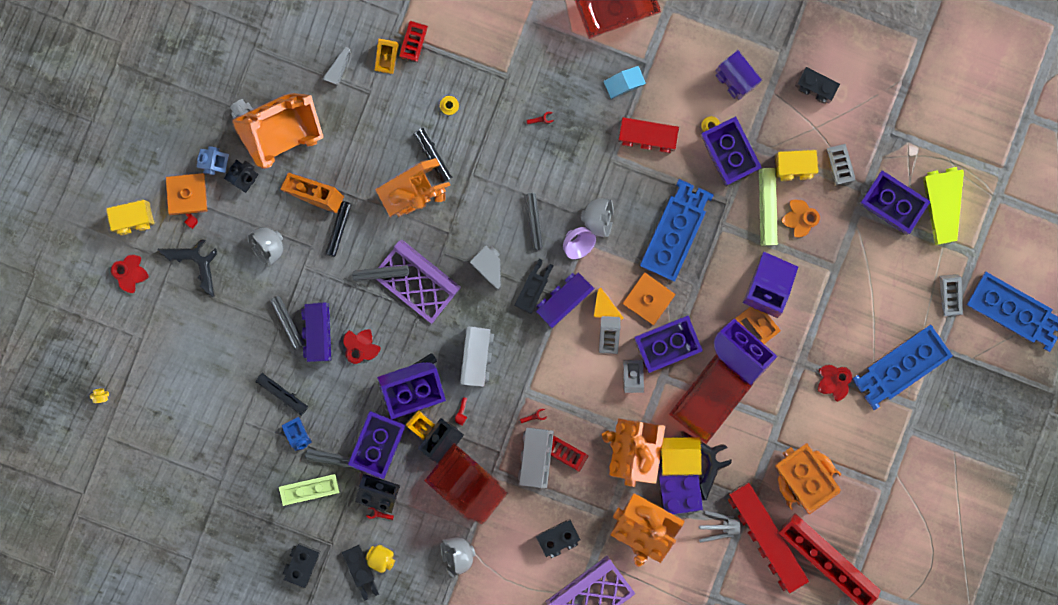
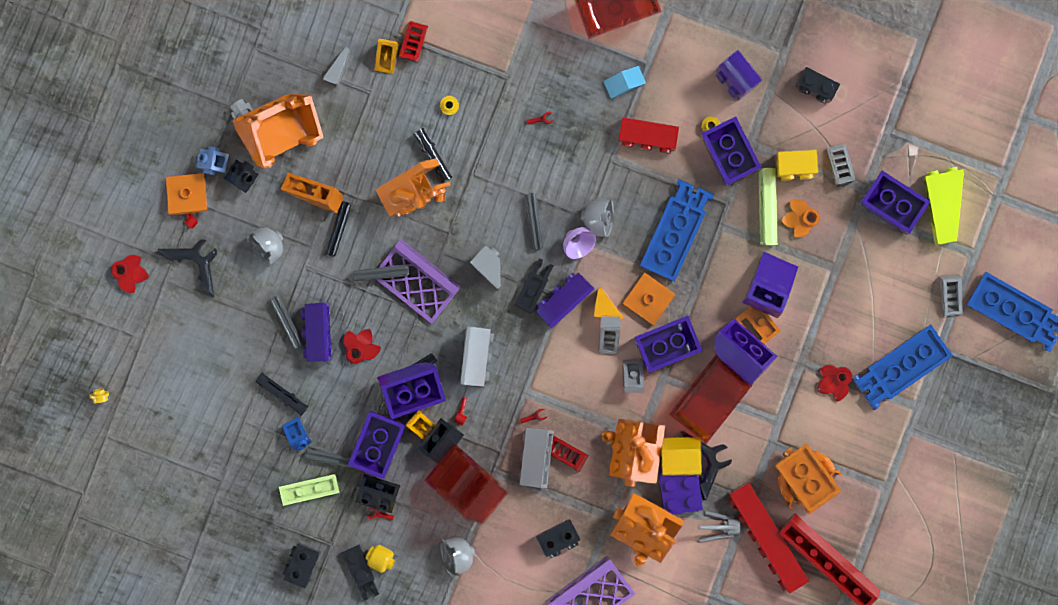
yellow brick [106,200,154,235] -> none

